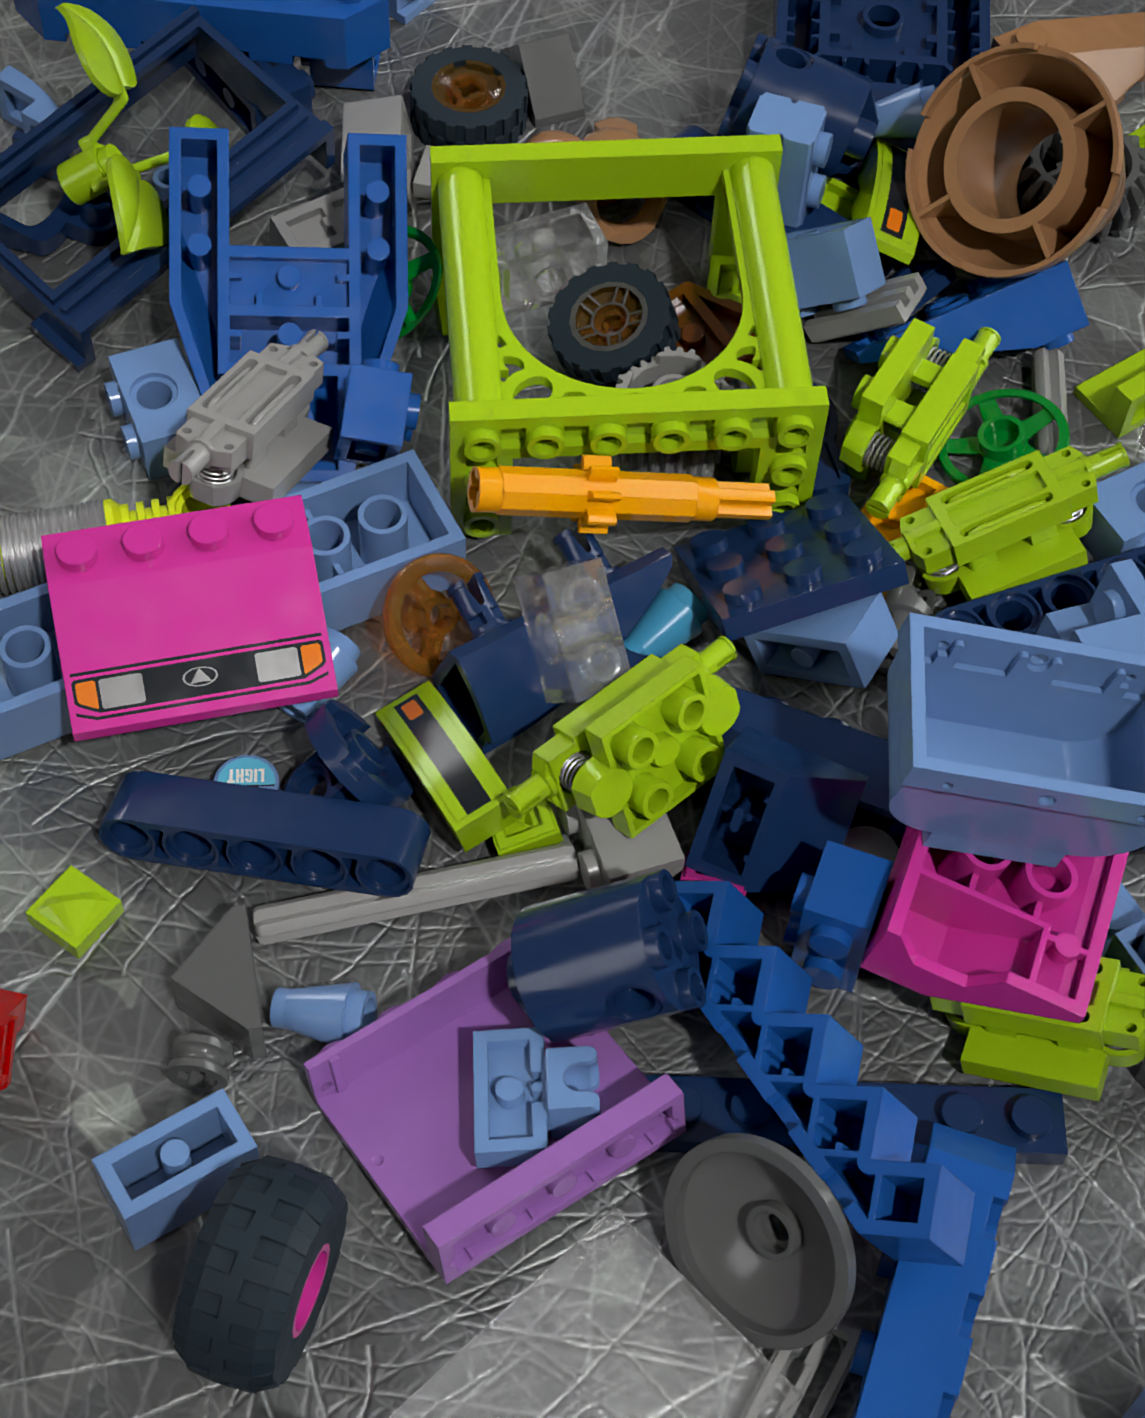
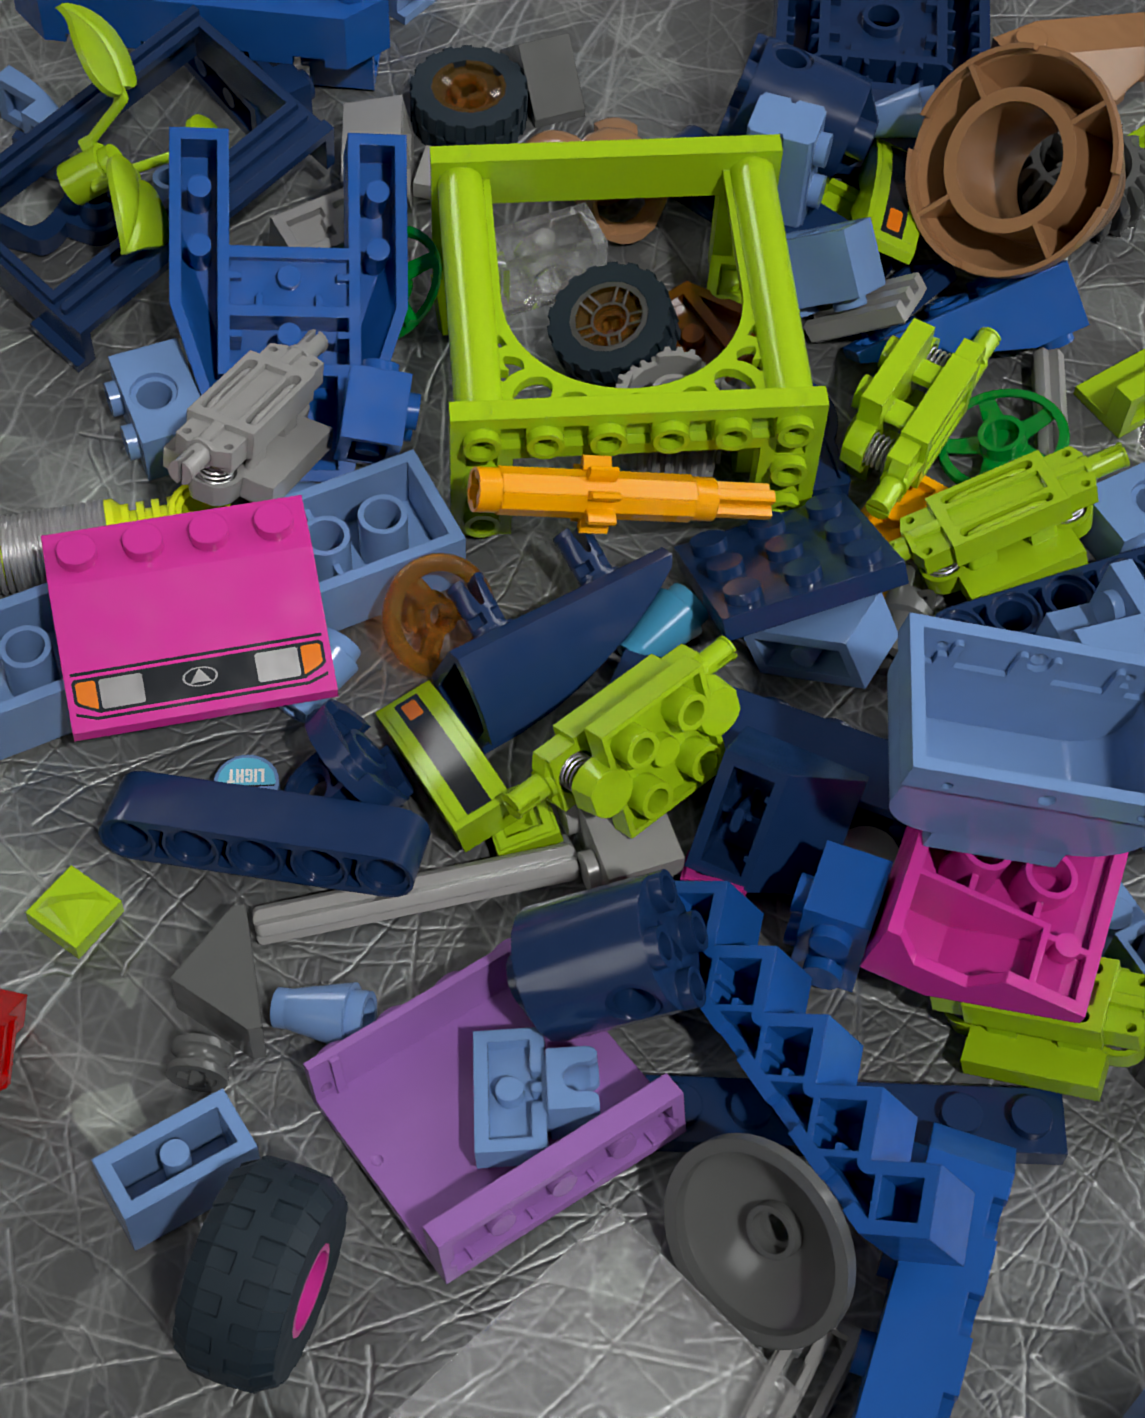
clear brick [513,557,630,703] -> none

